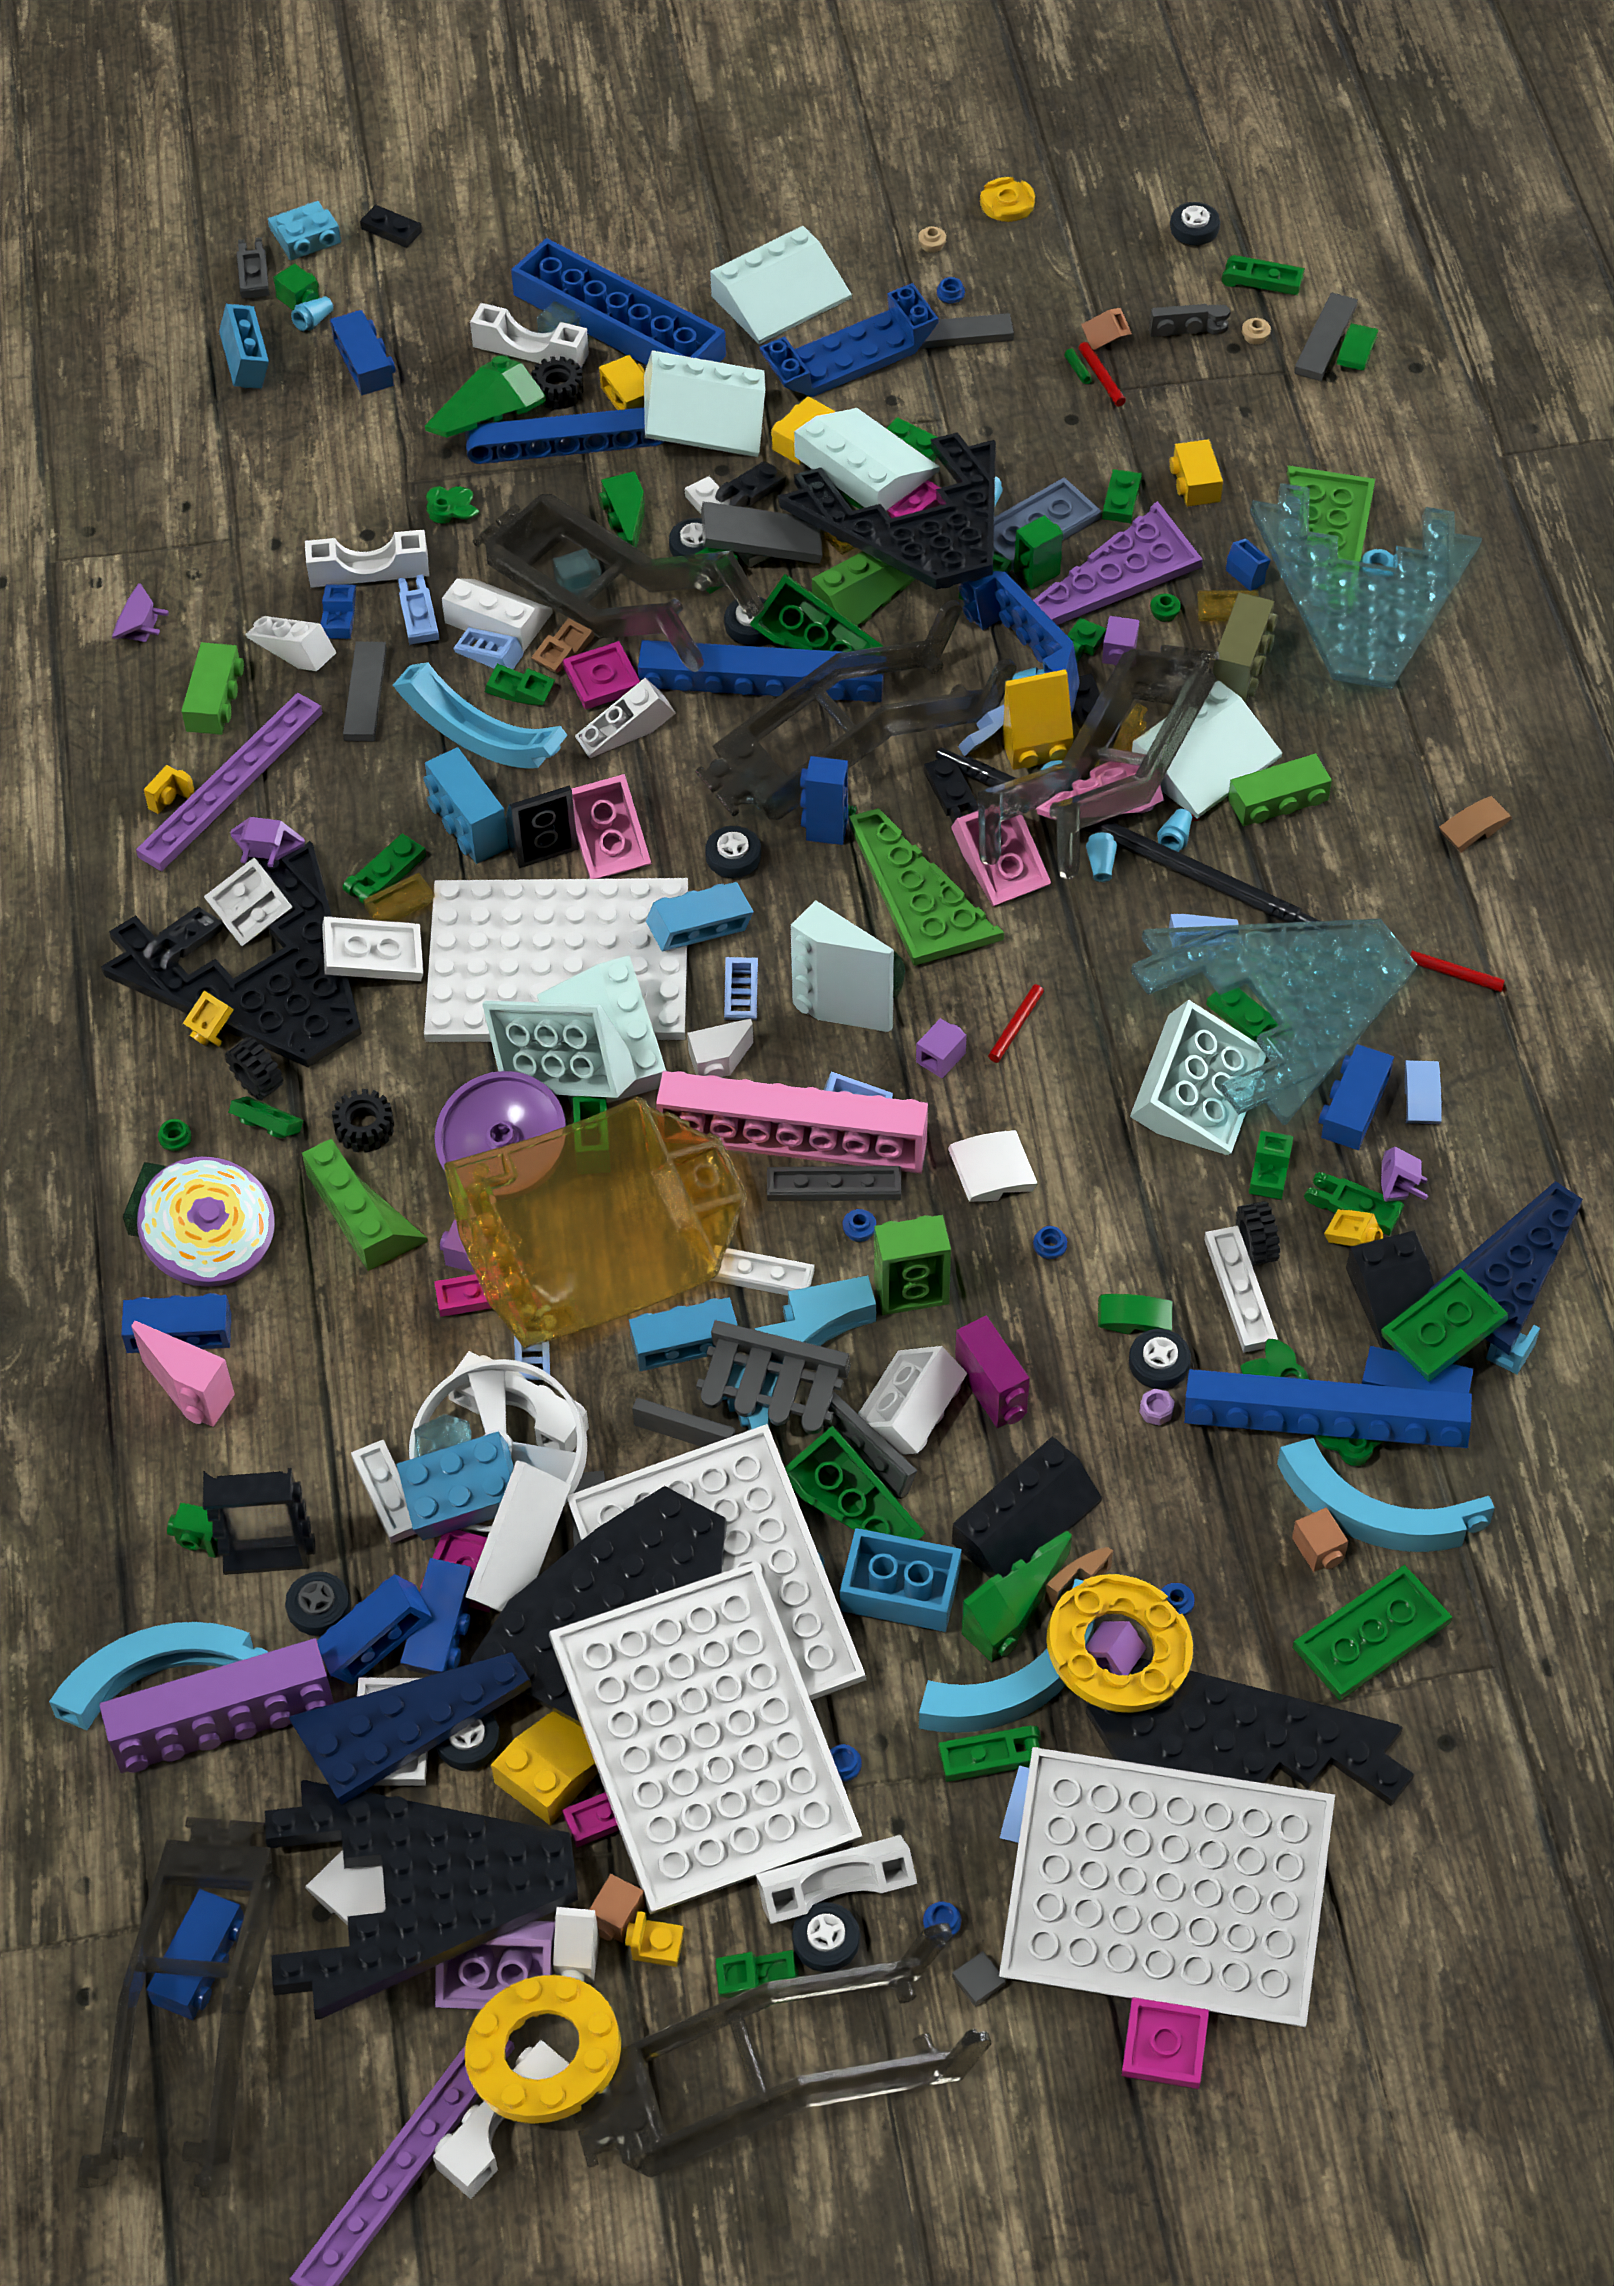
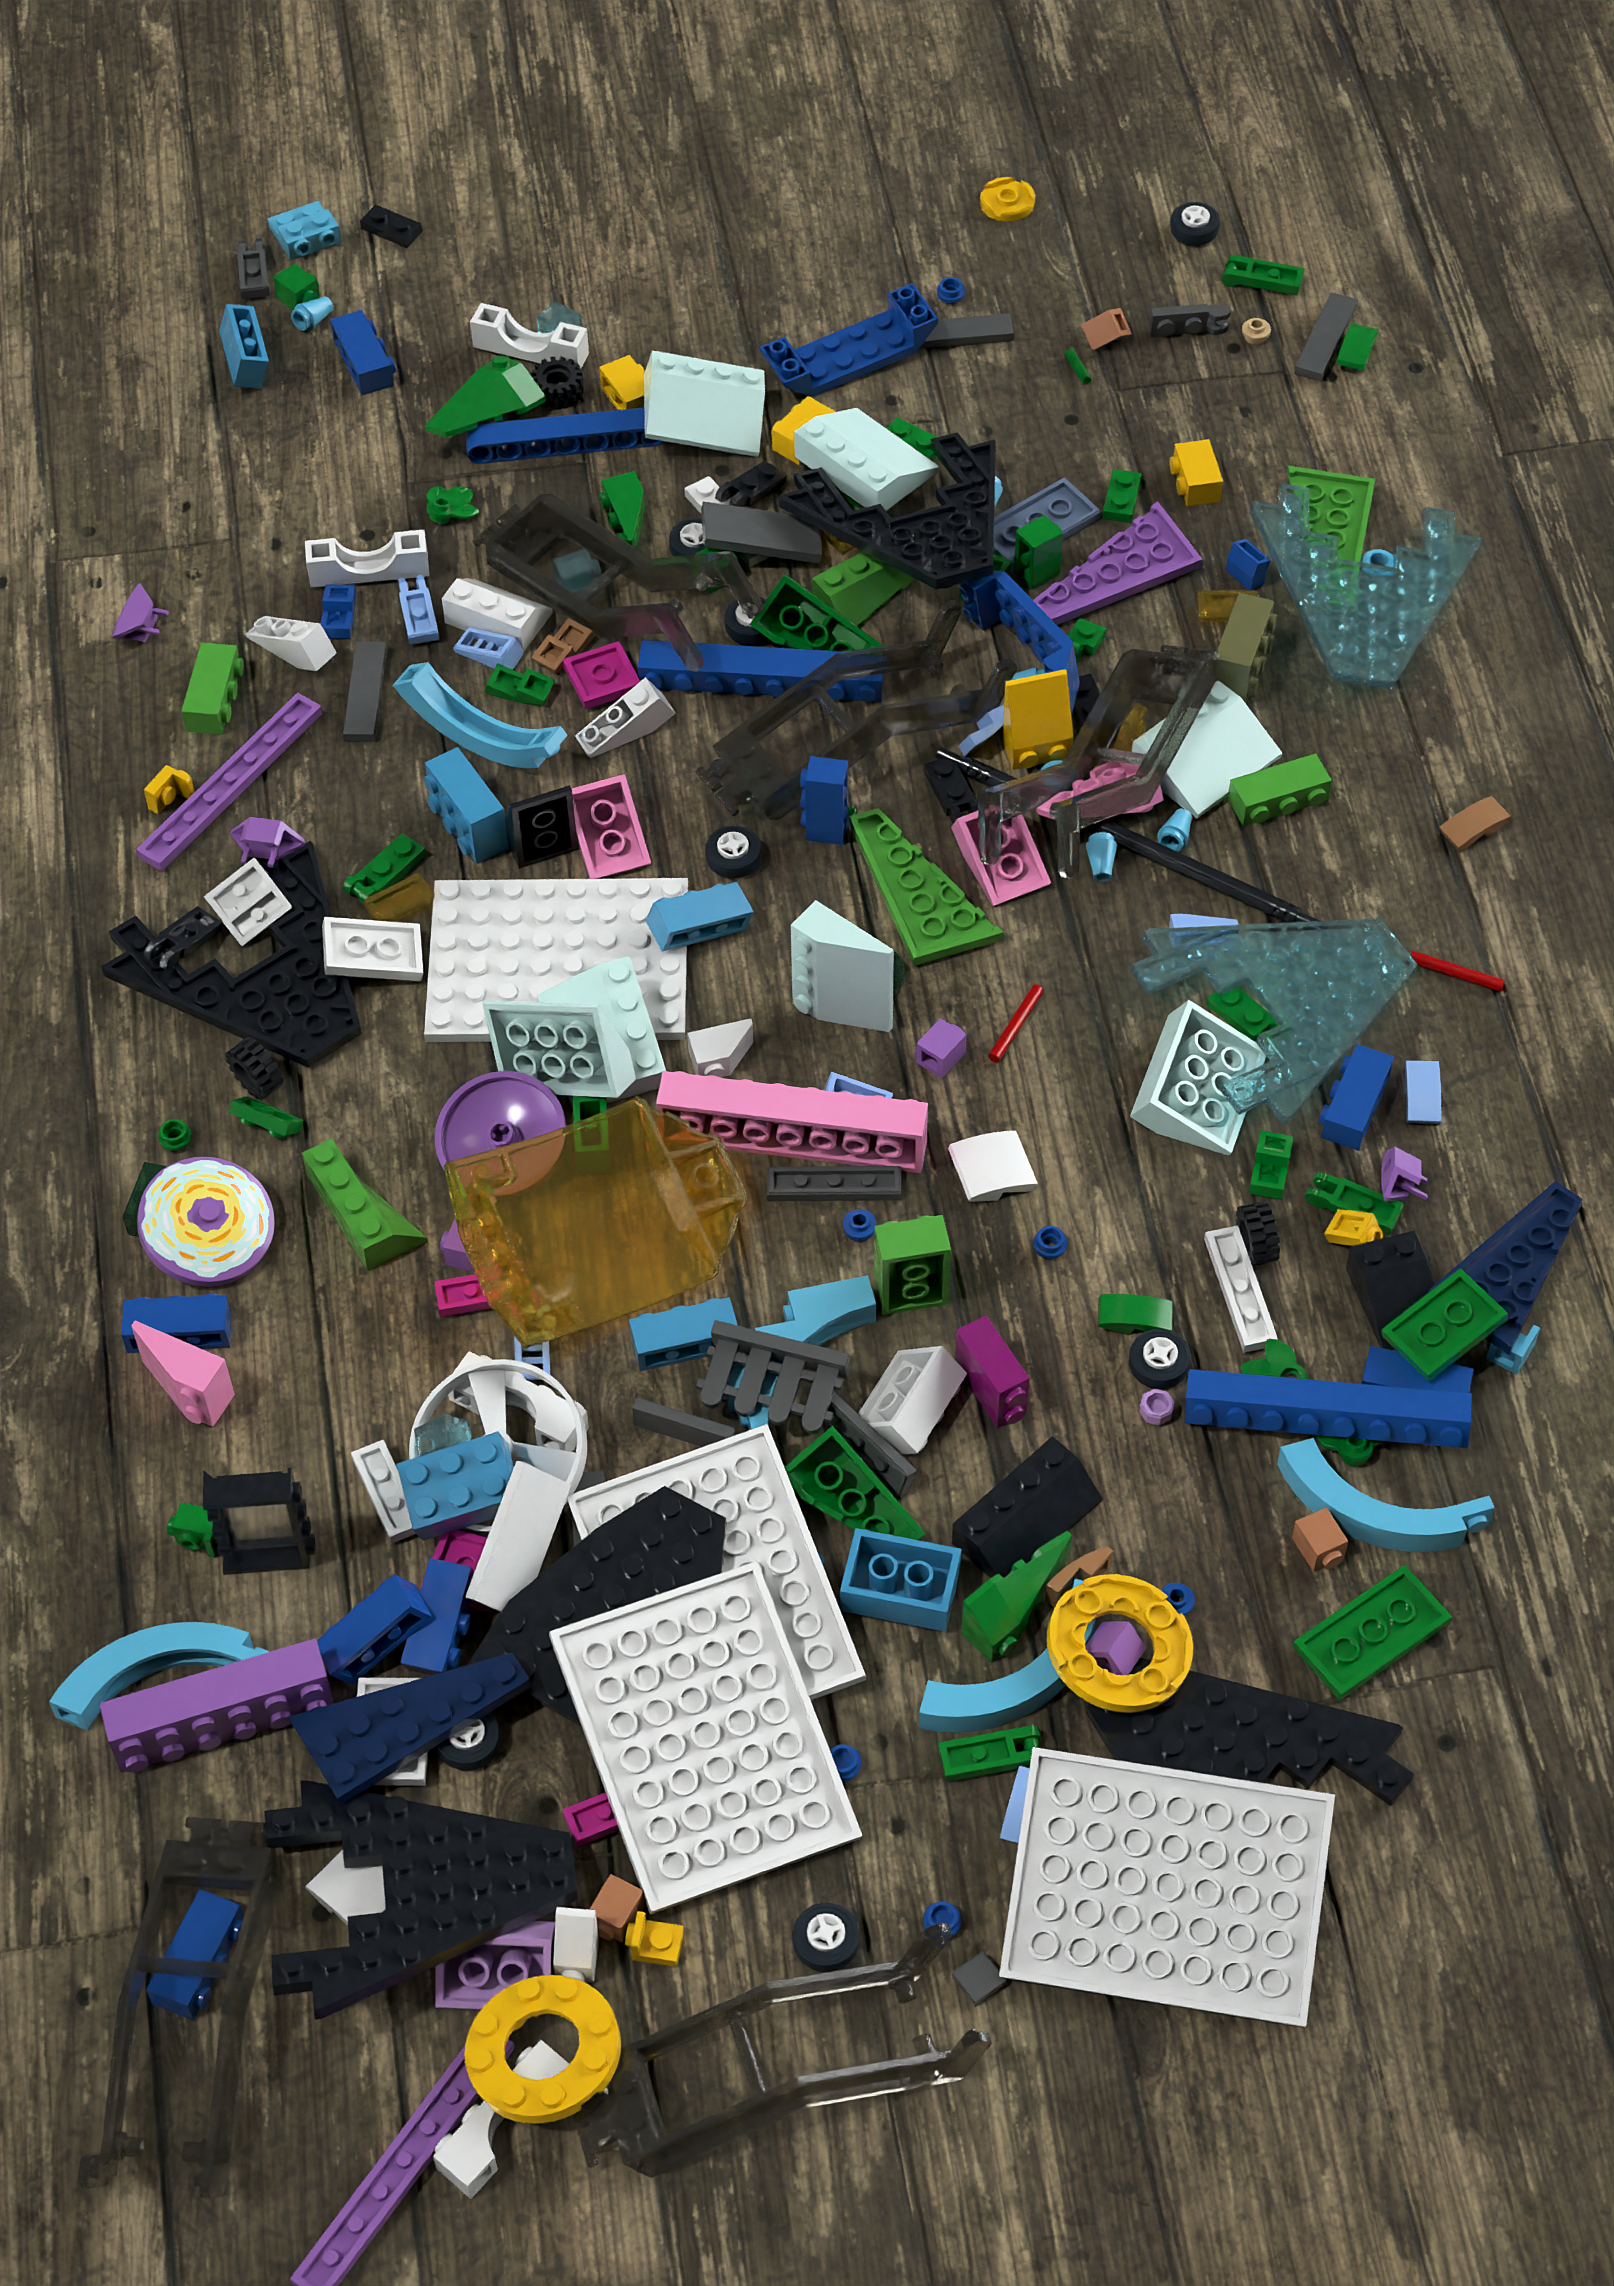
yellow bracket [183,991,234,1047] -> none
black wheel [285,1572,351,1636] -> none
black tyre [332,1089,394,1153] -> none
yellow slope [491,1711,598,1826] -> none
blue brick [511,238,726,365] -> none
white tile [707,1246,814,1296] -> none
light aqua slope [710,226,852,345] -> none
green slope [715,1950,800,1998] -> none
light blue slope [724,957,758,1020] -> none
white arch [755,1835,917,1923] -> none
dark pink plate [886,480,940,518] -> none
tan plate [918,226,946,253] -> none
red bar [1078,342,1126,407] -> none
medium lavender brick [1102,616,1139,667] -> none
dark pink plate [1122,1997,1209,2089] -> none
green plate [1150,594,1181,622] -> none

